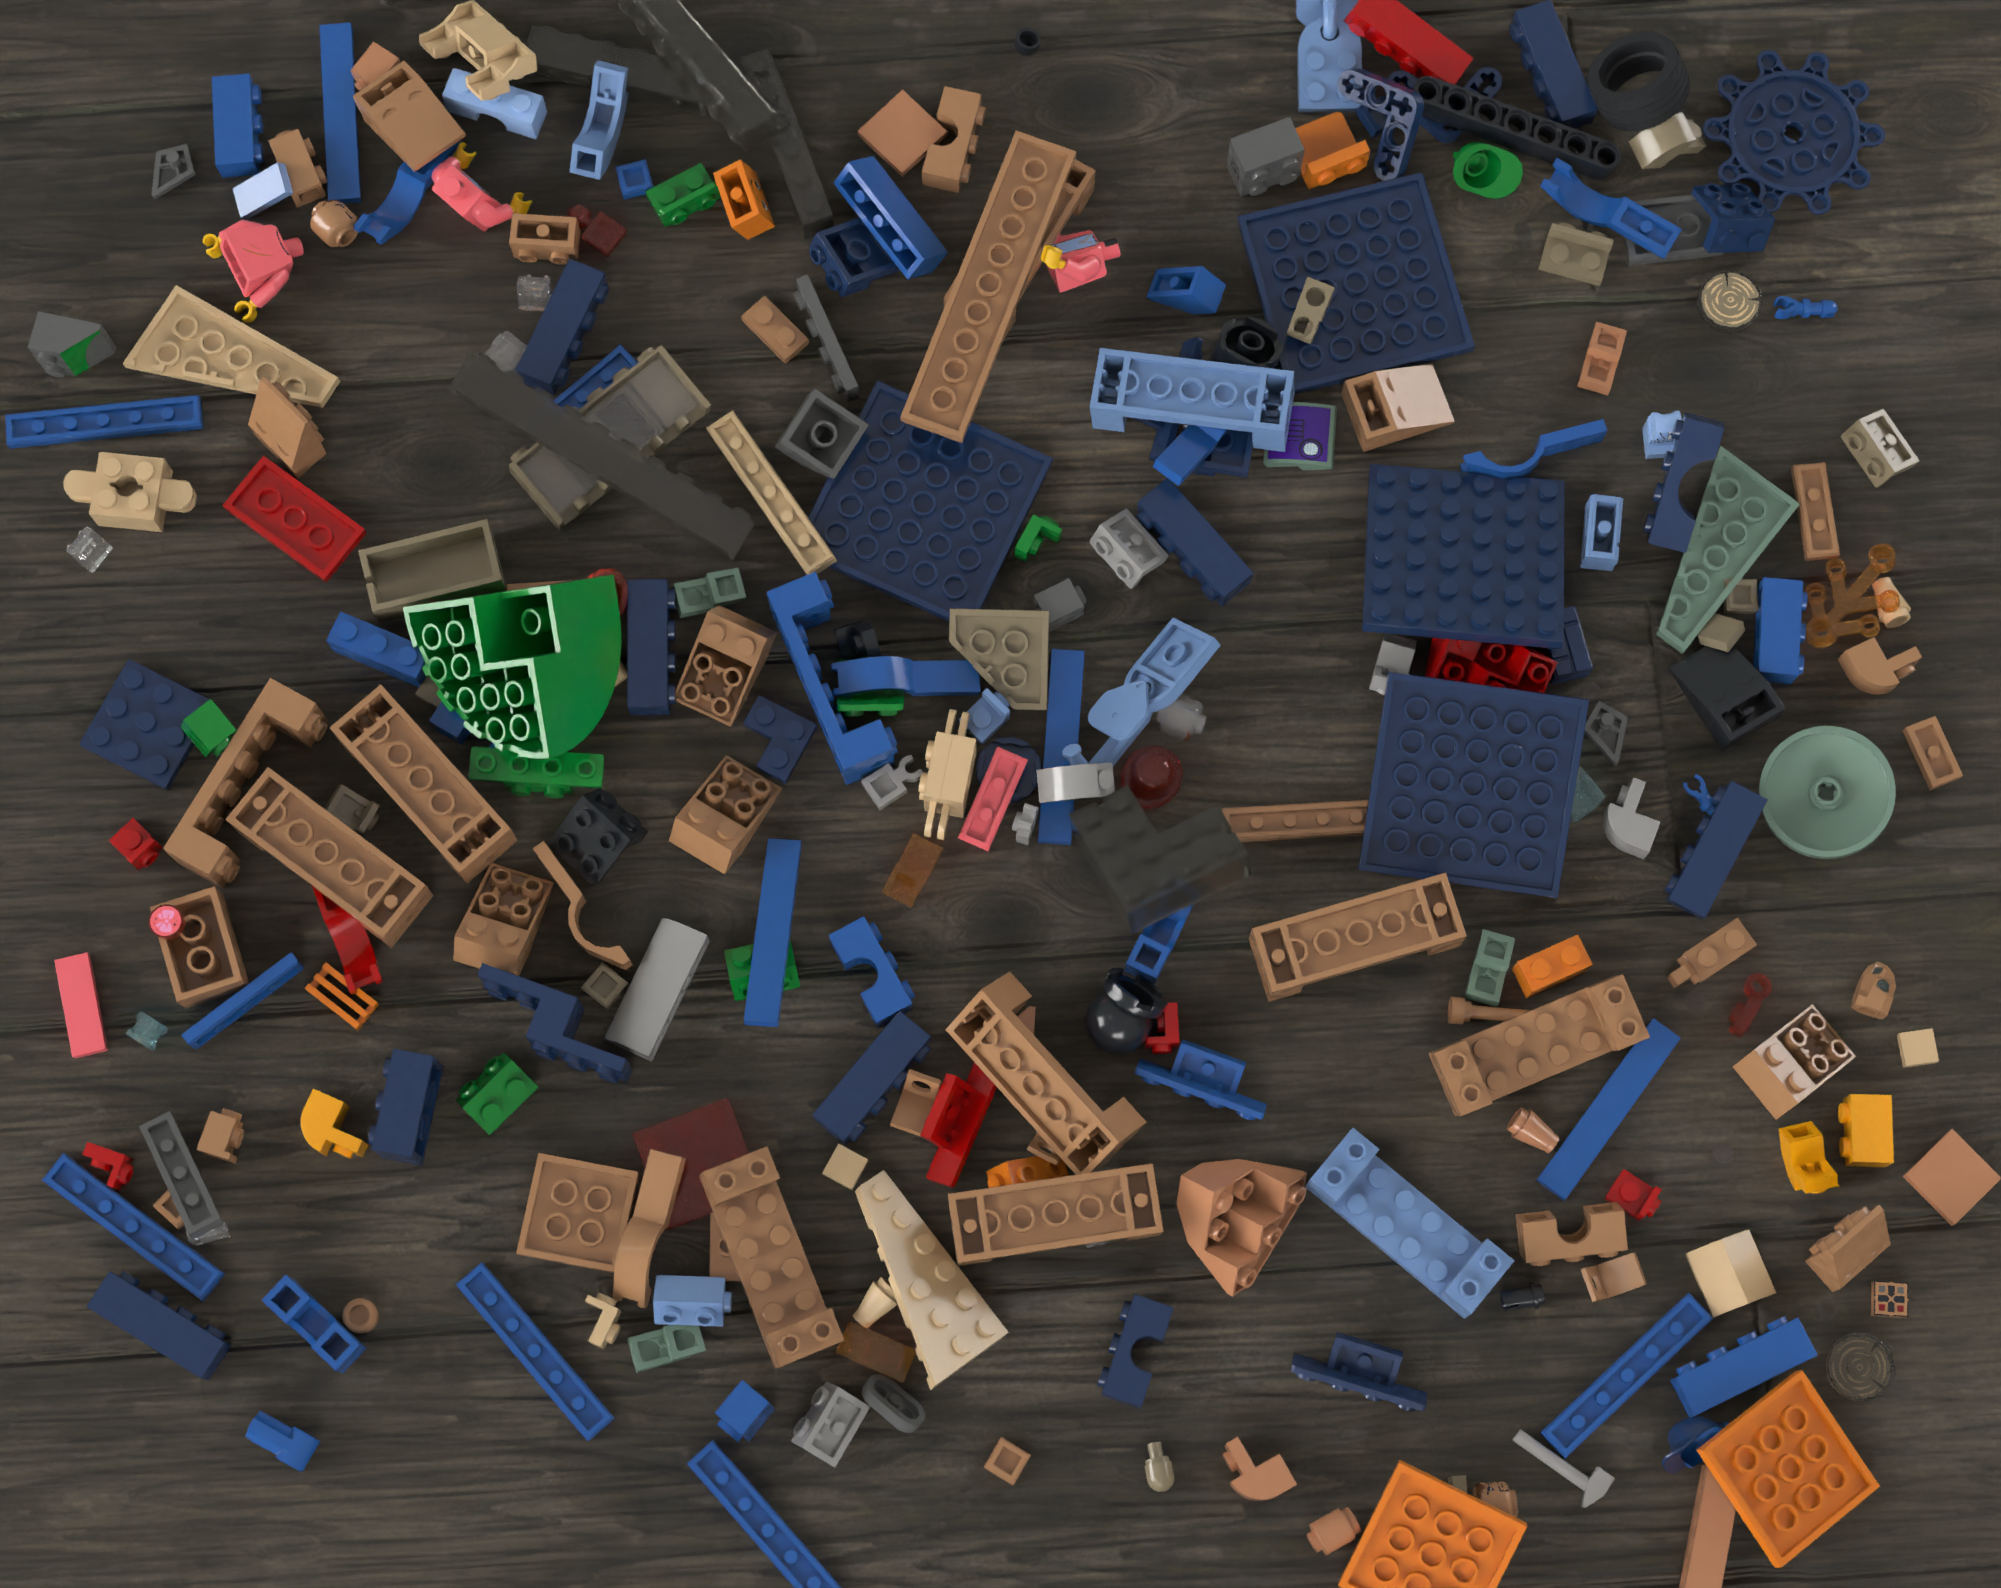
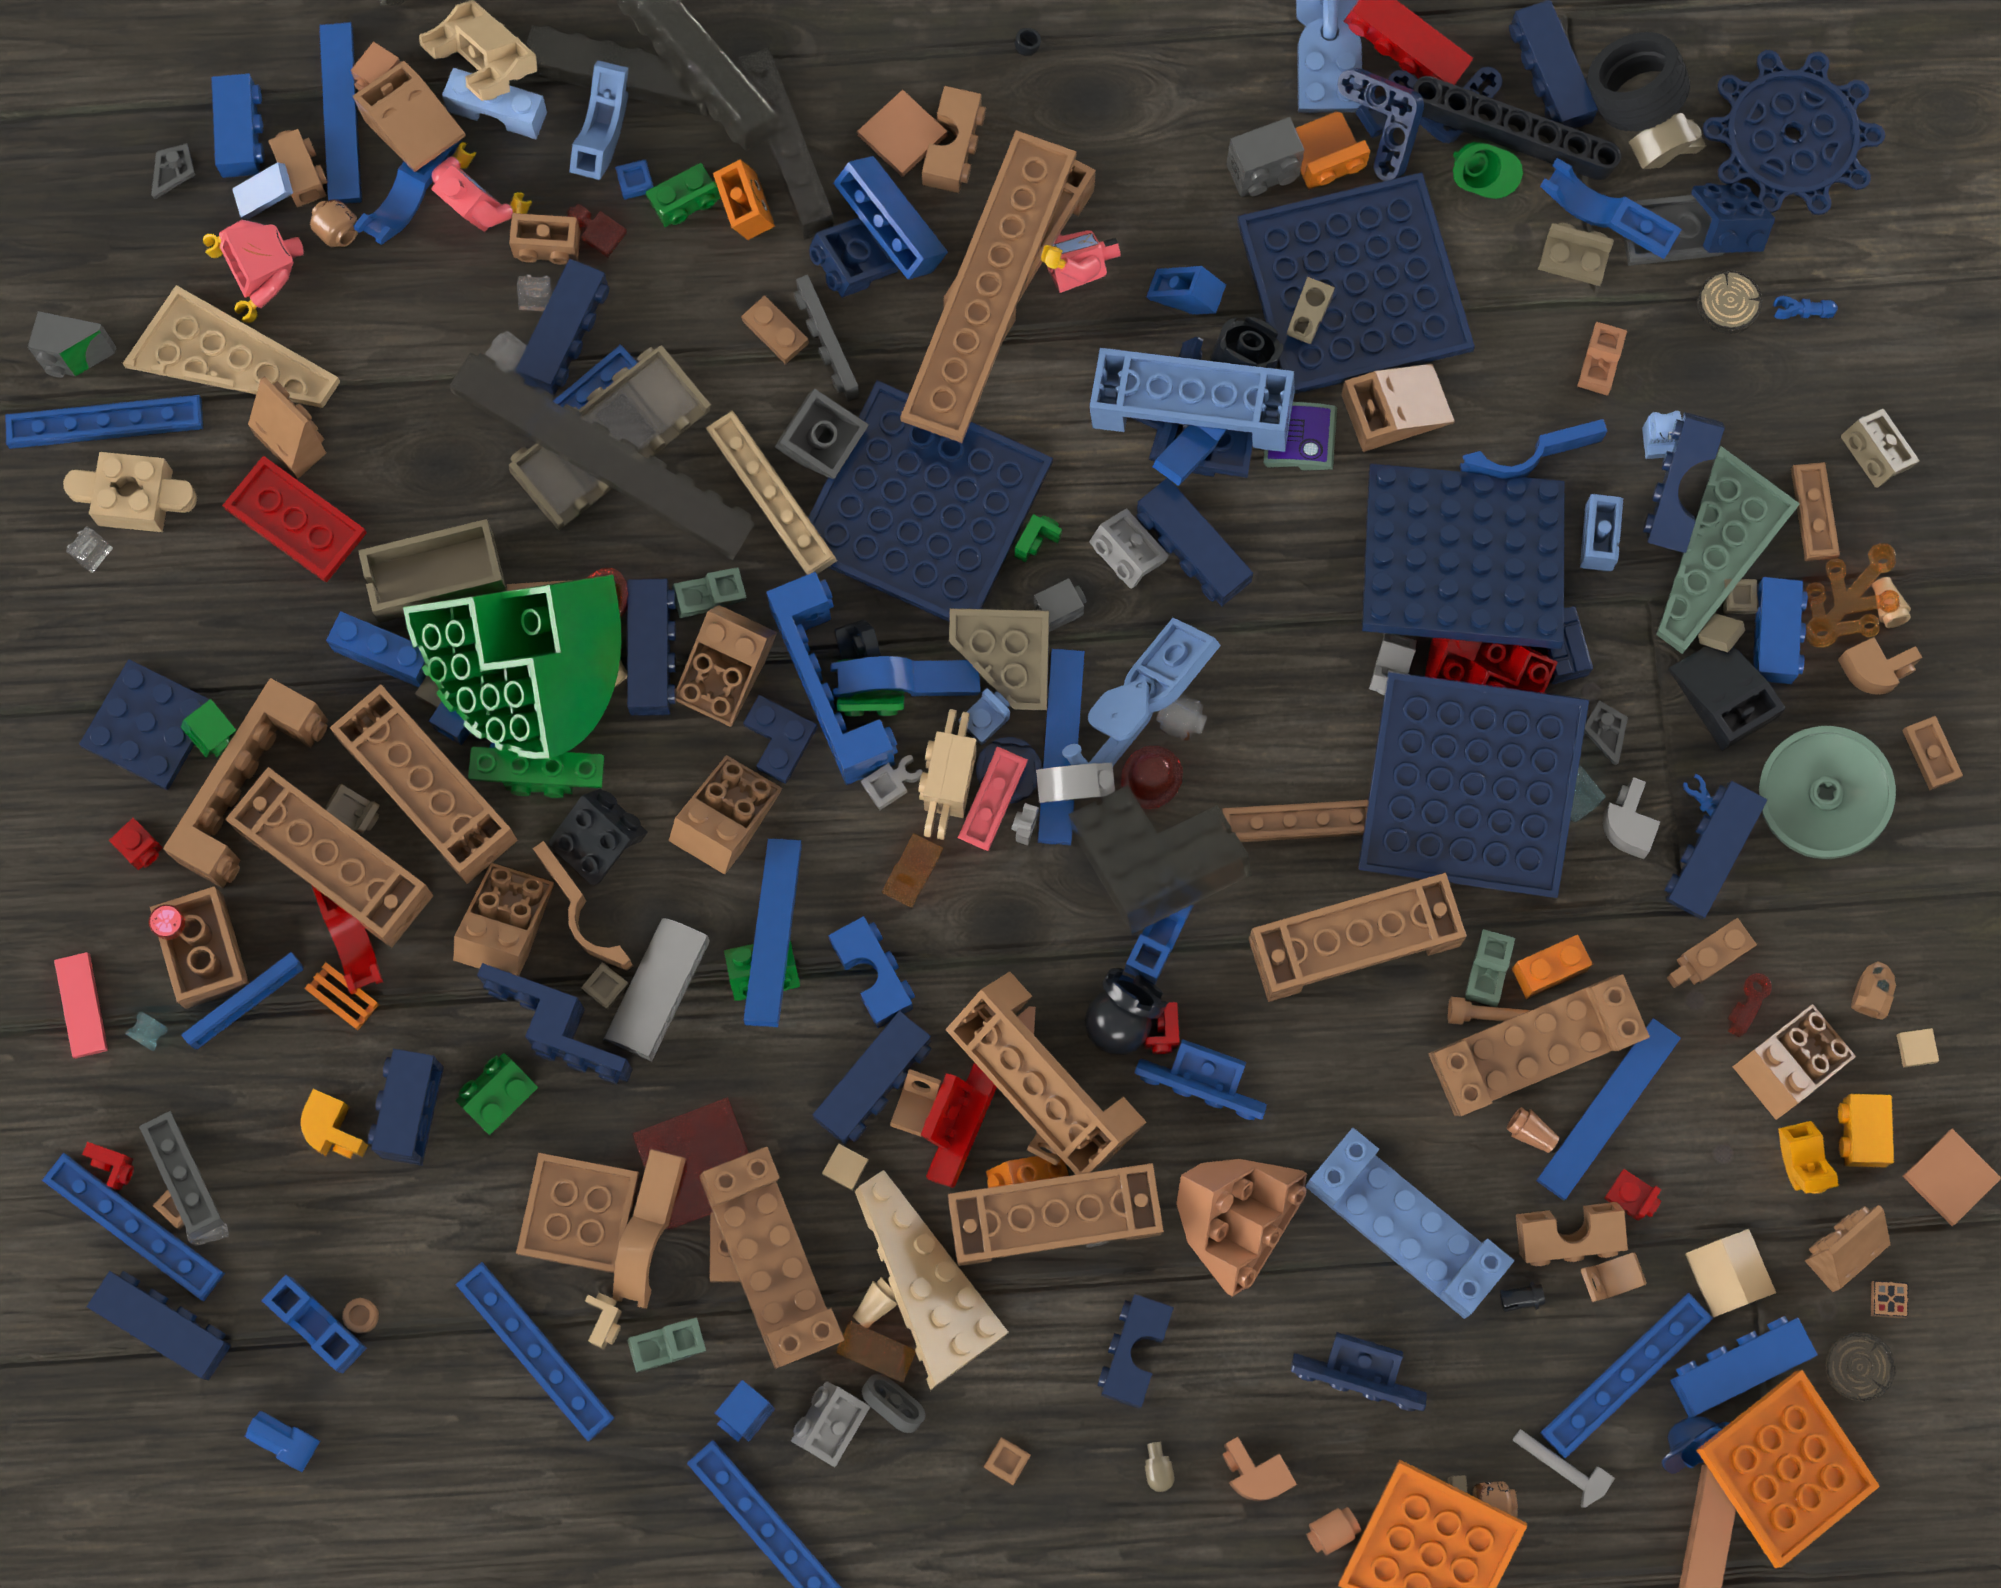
medium nougat brick [196,1108,244,1164] -> none
medium blue brick [653,1275,732,1327] -> none

